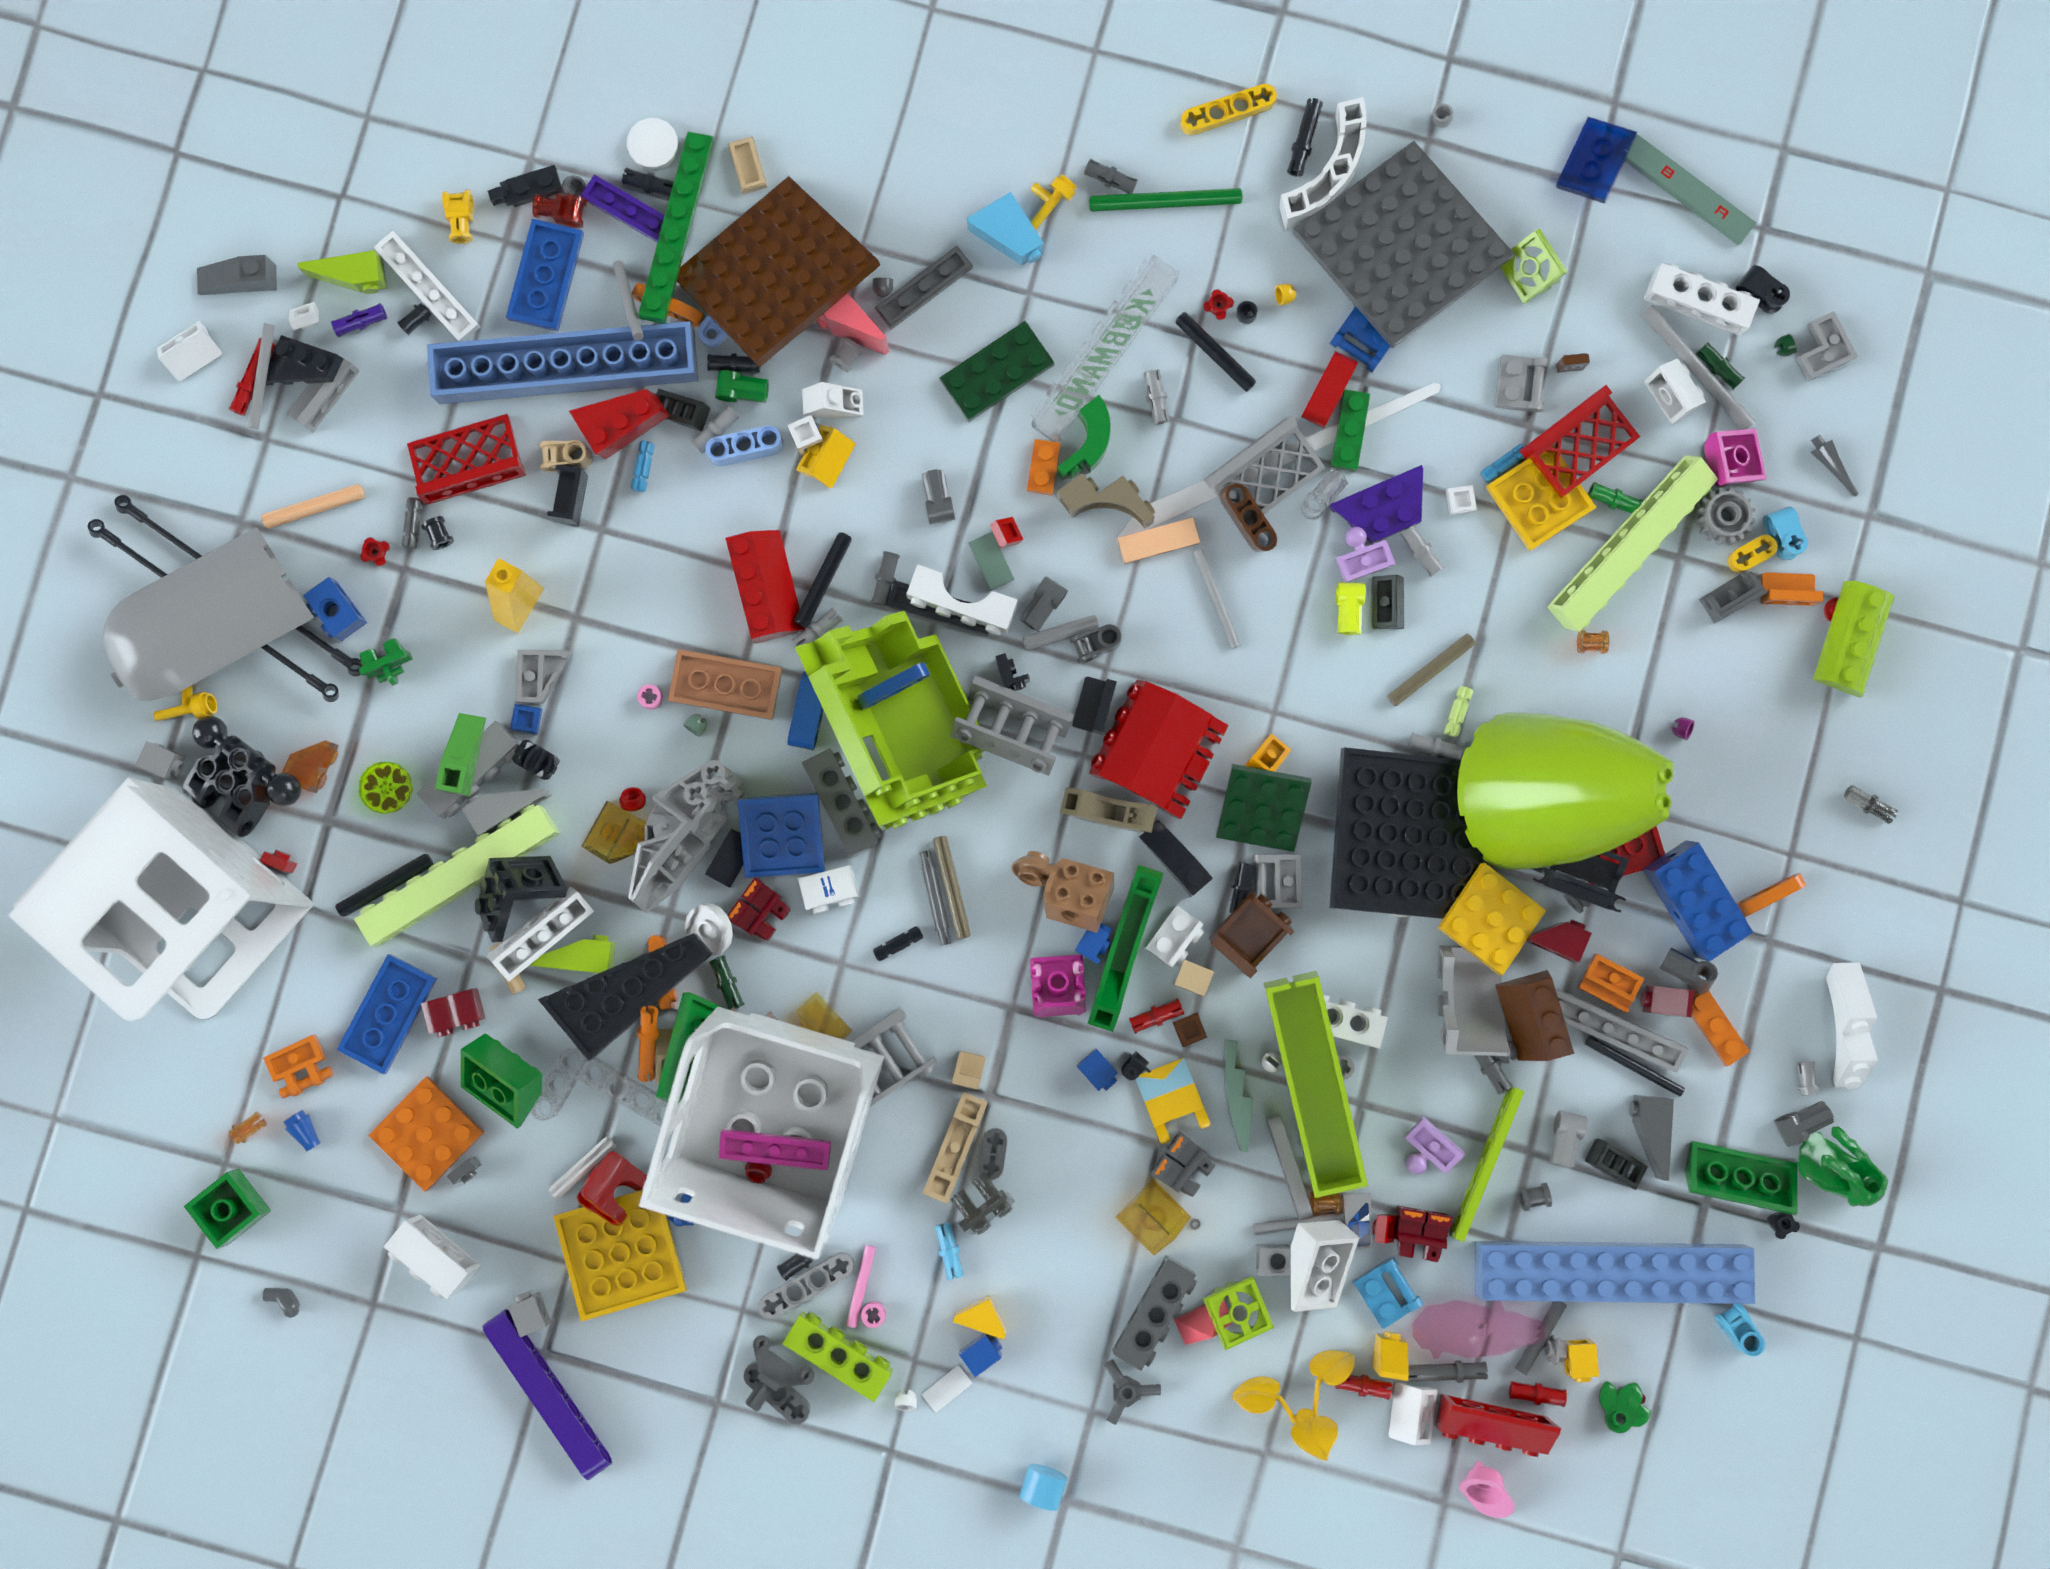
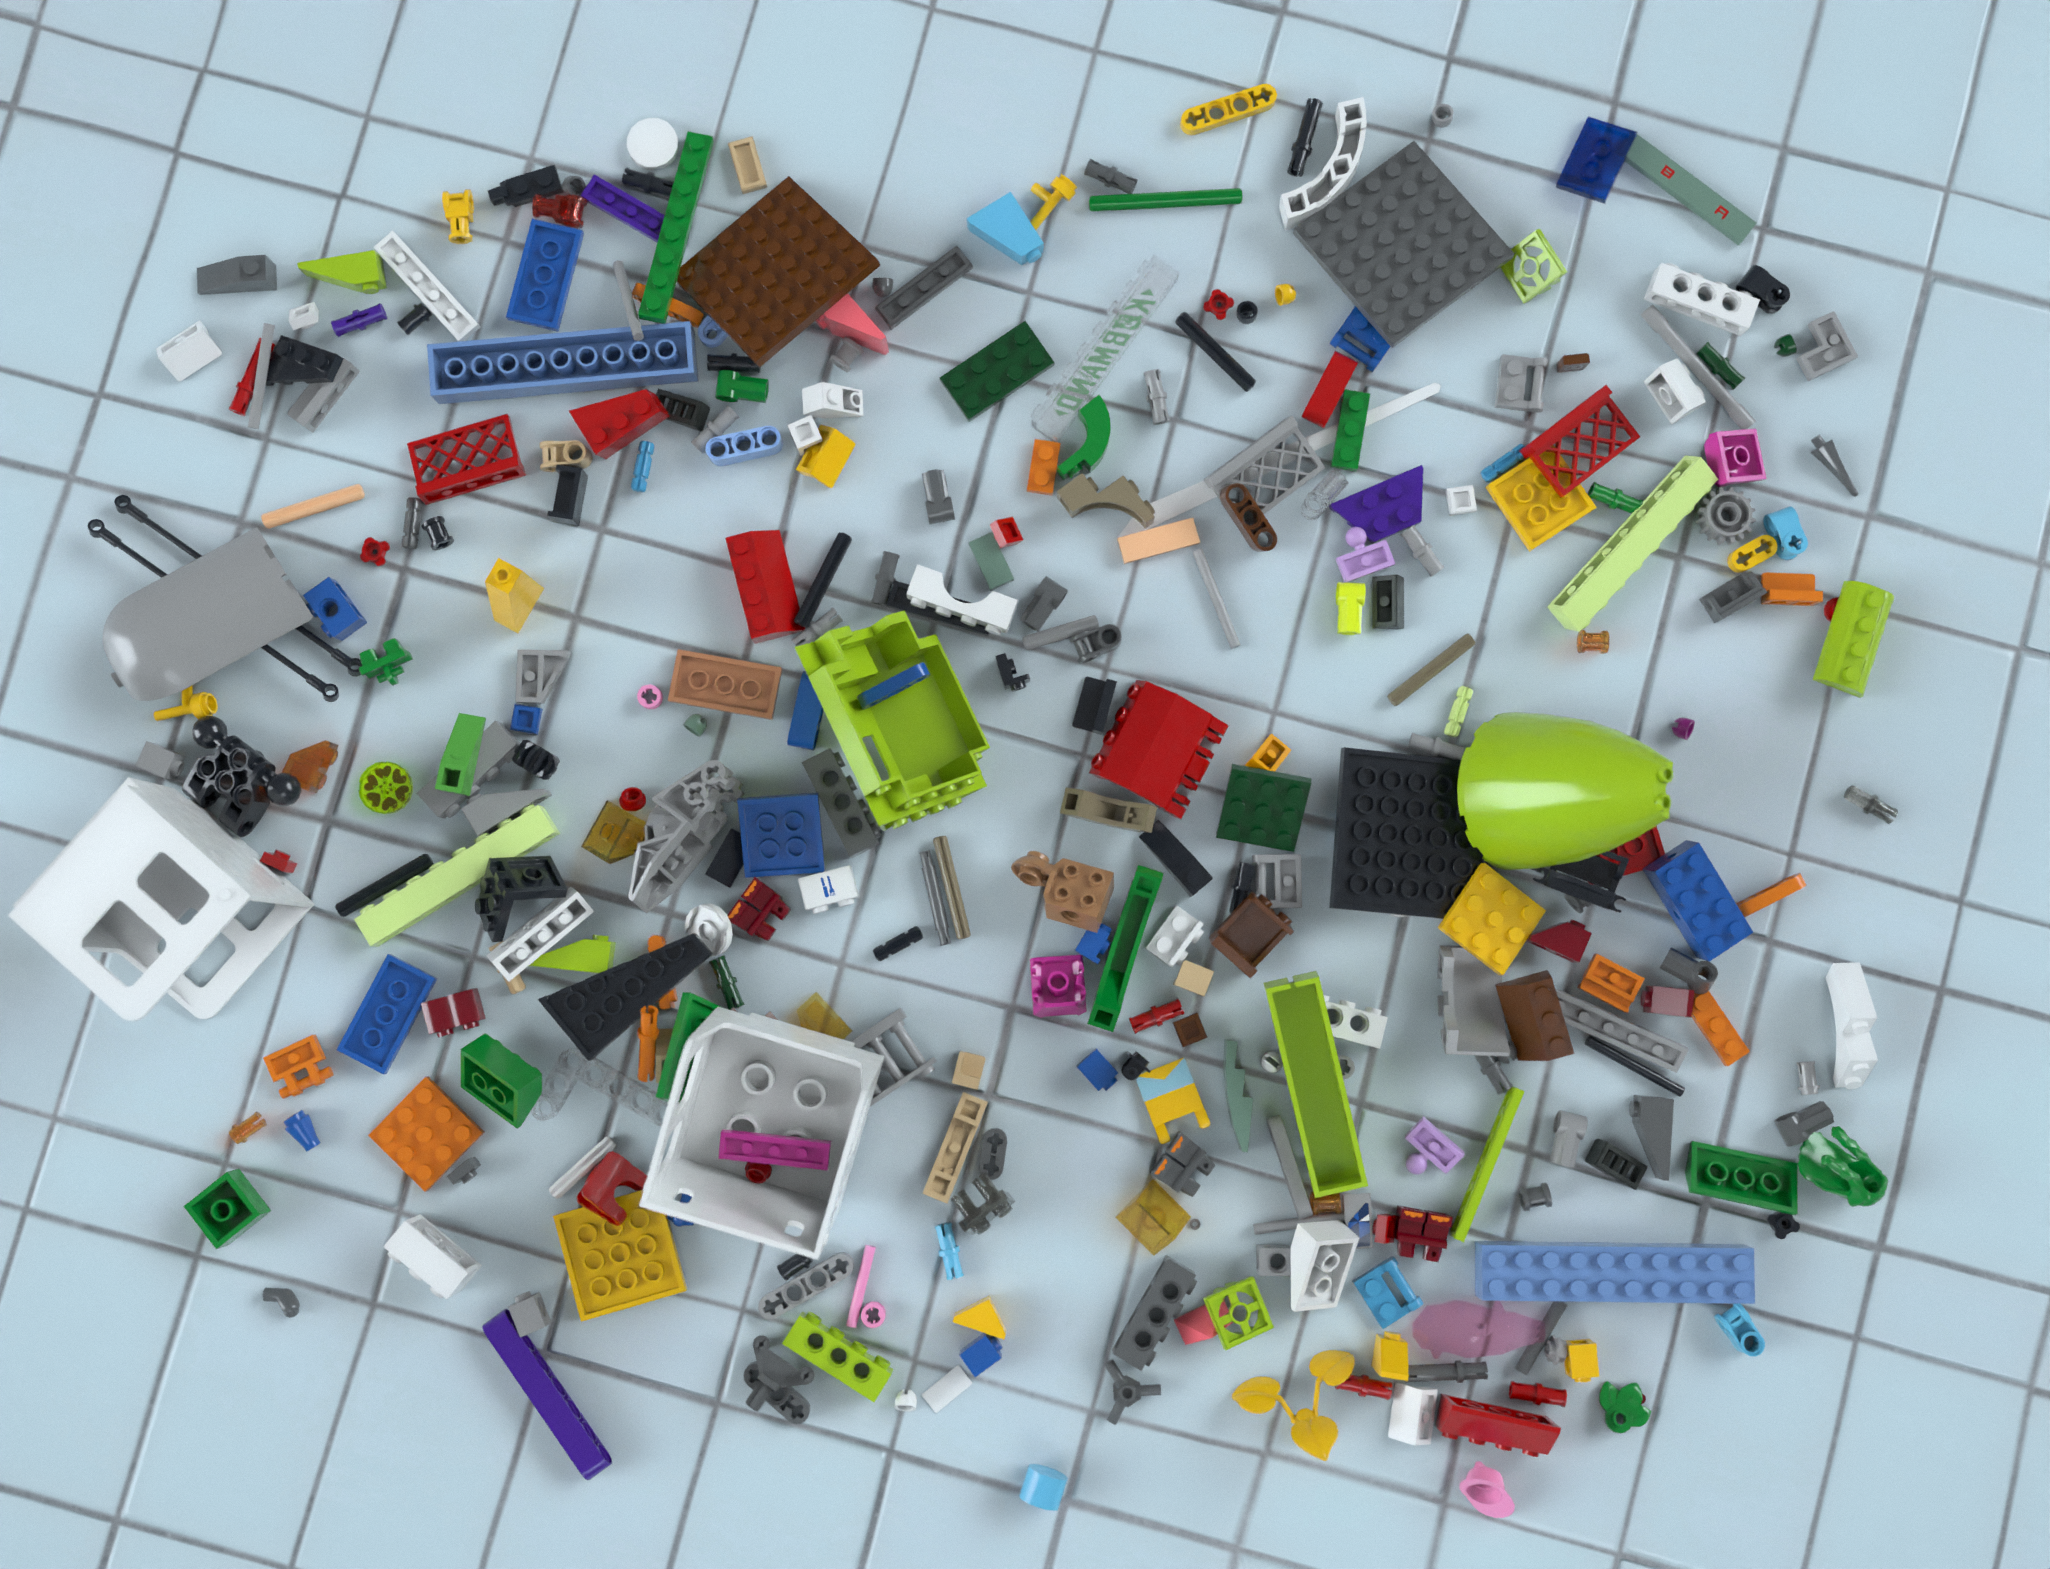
light grey fence [950,676,1074,776] -> none

